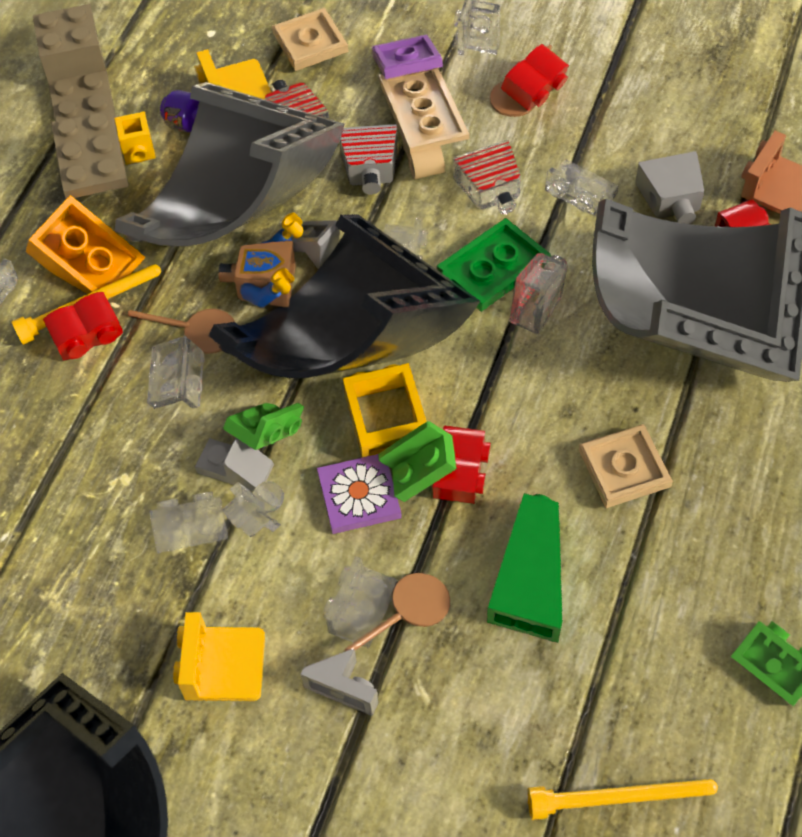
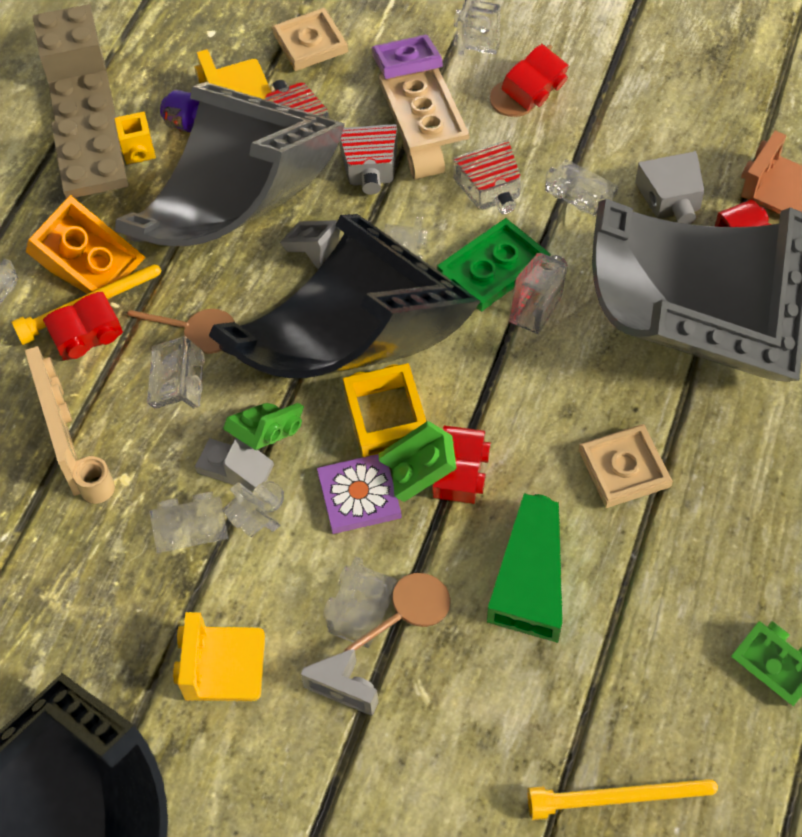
torso [218,212,303,308] -> none
none -> tan hinge [25,346,115,504]

